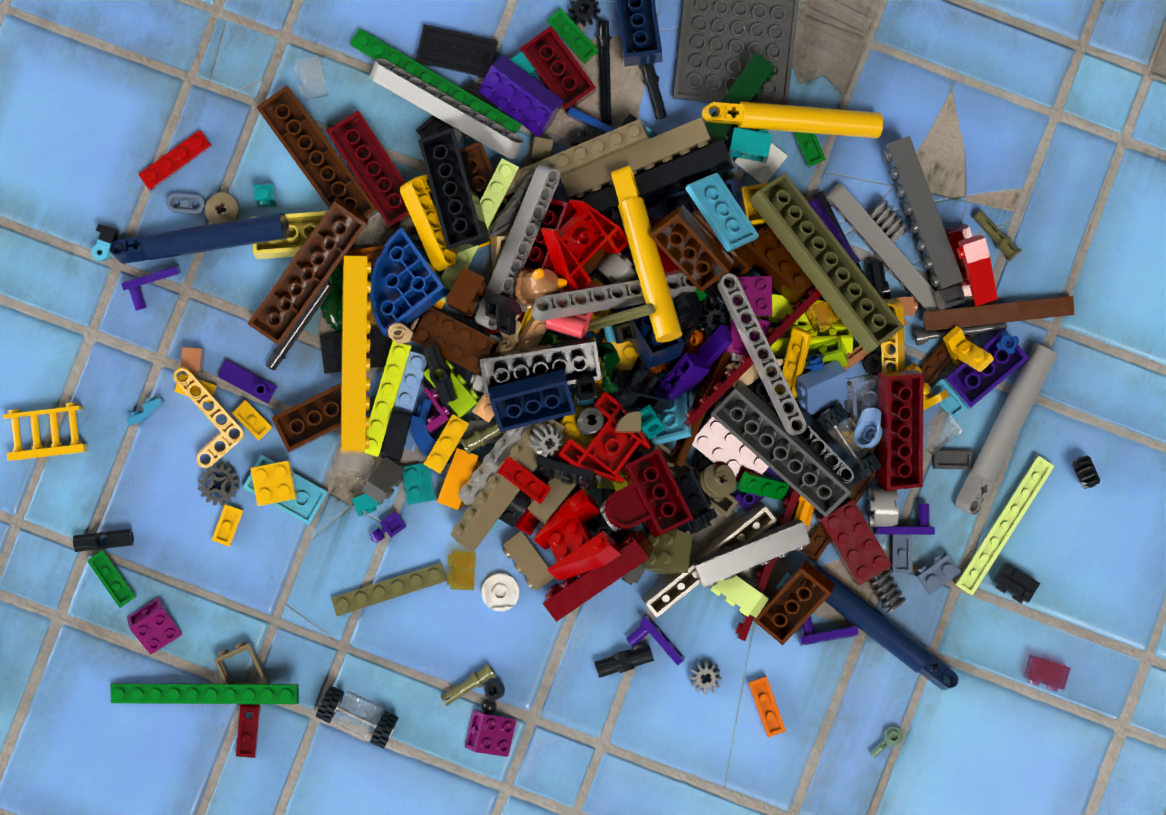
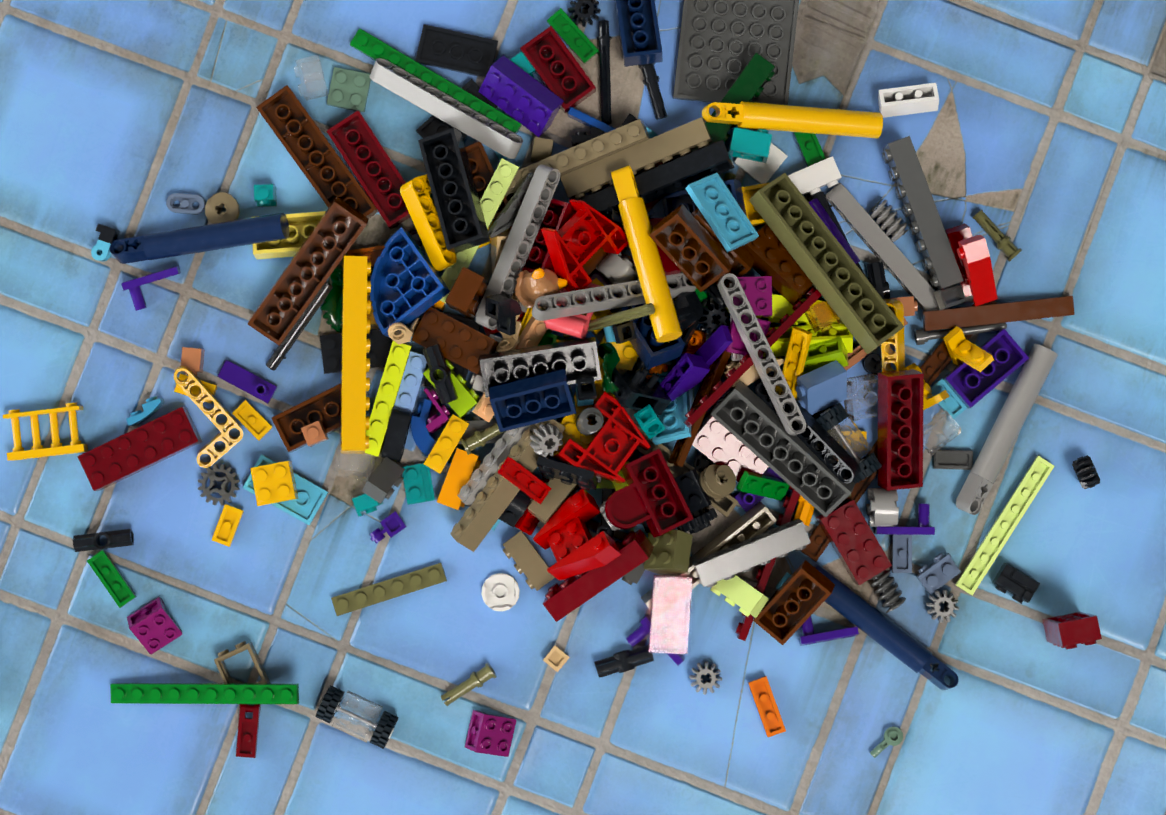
red plate [138,130,212,191] -> none
clear yellow piece [447,550,476,590] -> none
black plate [481,680,505,714] -> none
dark tan brick [615,412,641,433] -> none
blue plate [805,354,824,371] -> none
light blue cap [853,408,882,448] -> none
blue plate [996,332,1019,354] -> none
clear pink brick [1023,655,1071,692] -> none
none -> dark red brick [78,407,202,491]
none -> nougat brick [301,421,329,447]
none -> sand green plate [327,67,371,113]
none -> tan plate [543,645,570,672]
none -> clear pink tile [648,575,693,654]
none -> white brick [788,156,842,196]
none -> white brick [878,83,939,118]
none -> light grey gear [926,590,959,623]
none -> dark red brick [1042,612,1102,649]

